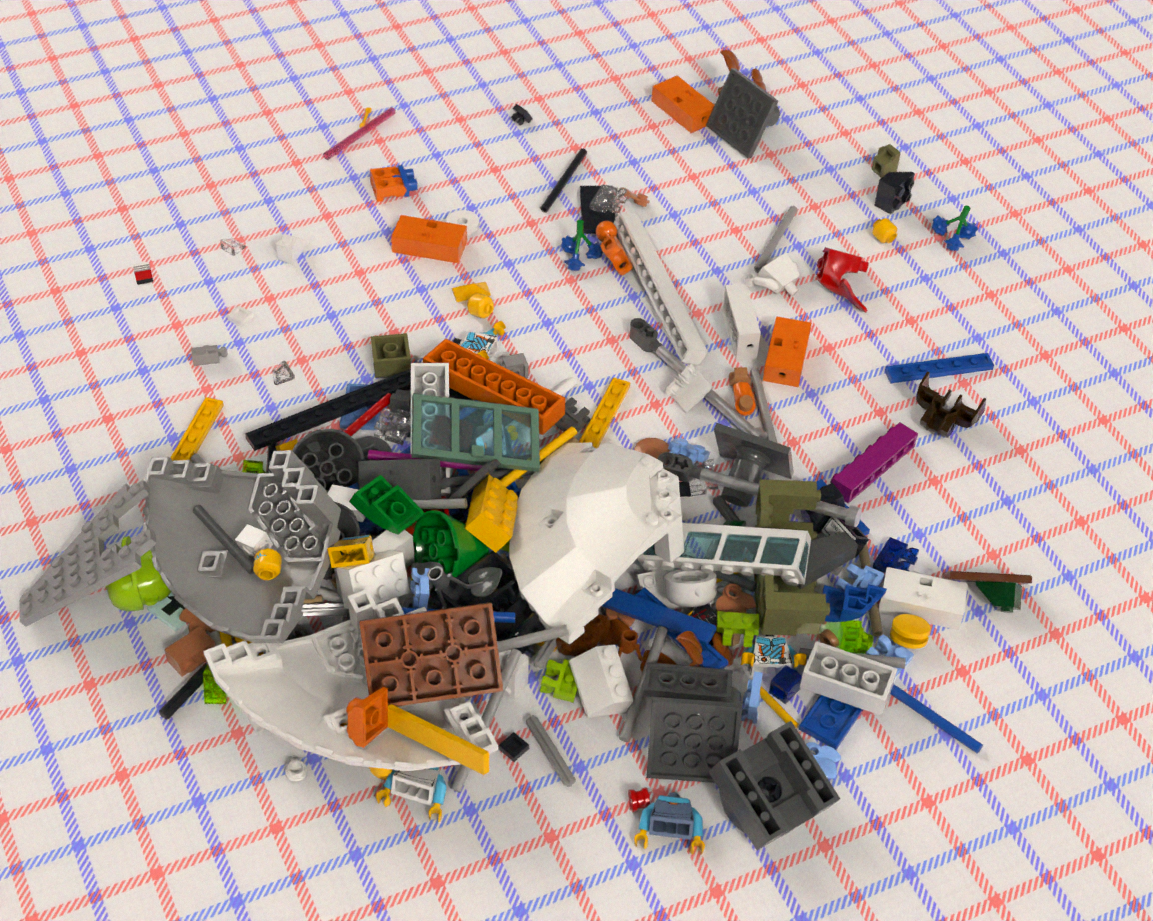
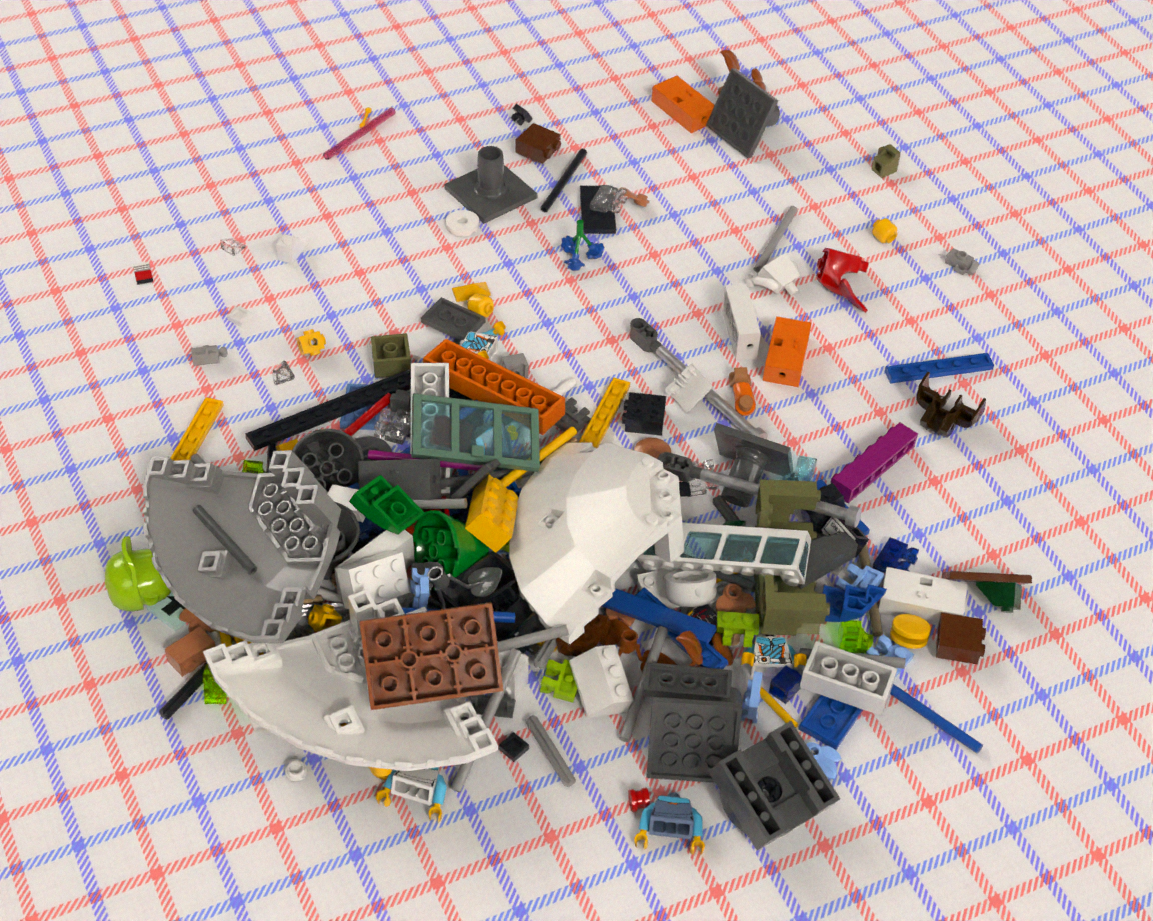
light grey wing [19,479,157,627] -> none
white brick [235,524,273,557] -> none
yellow head [253,548,282,580] -> none
yellow torso [327,535,375,568] -> none
orange slope [346,687,388,748] -> none
orange hips [370,165,418,202] -> none
yellow tile [388,704,489,775] -> none
orange brick [391,215,467,264] -> none
orange piece [596,221,633,276] -> none
white brick [614,211,708,365] -> none
light blue plate [668,438,710,464] -> none
light grey piece [750,368,777,443] -> none
medium nougat tile [819,629,839,648] -> none
black slope [874,172,915,215] -> none
blue plant [932,205,978,251] -> none
none -> yellow brick [296,329,326,356]
none -> yellow brick [308,603,342,633]
none -> dark grey plate [421,297,486,340]
none -> dark grey piece [444,146,537,224]
none -> dark grey hinge [471,694,516,718]
none -> reddish brown brick [515,123,561,164]
none -> black brick [622,392,666,436]
none -> clear light blue cylinder [782,456,817,481]
none -> reddish brown brick [936,612,986,665]
none -> light grey piece [945,248,980,275]

